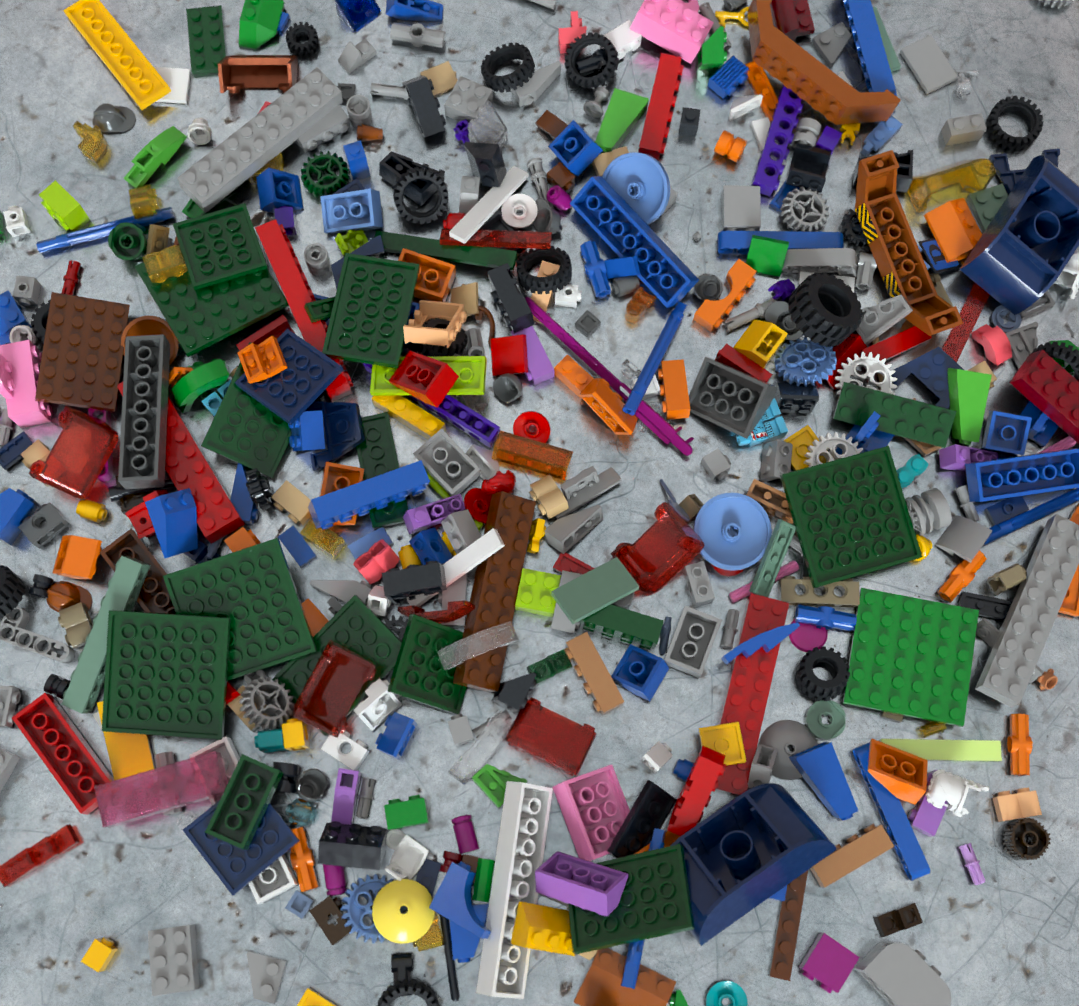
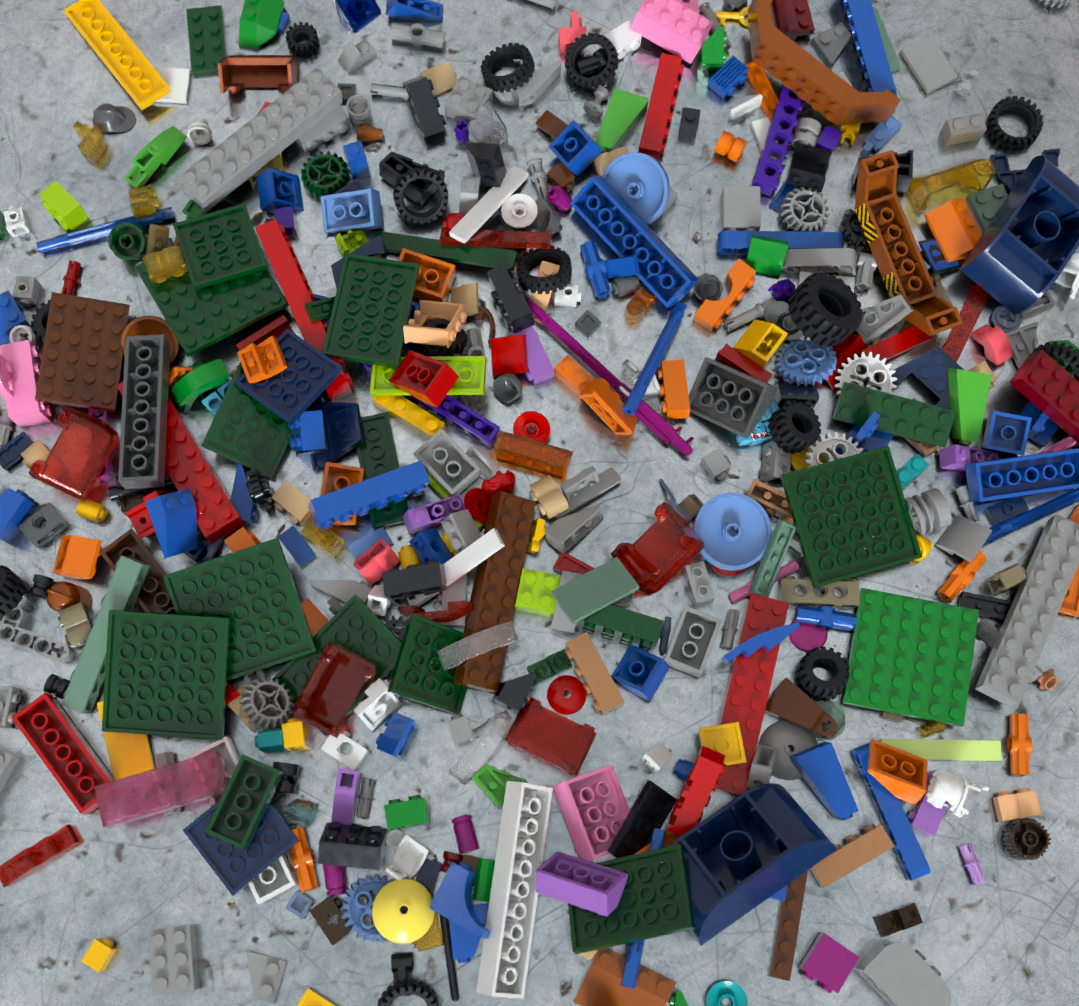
dark grey hair [295,768,328,802] -> none
light grey wheel [304,243,331,276] -> none
yellow slope [511,901,575,956] -> none
none -> red dish [547,675,586,715]
none -> reddish brown piece [765,677,838,738]
none -> black tyre [768,400,821,454]

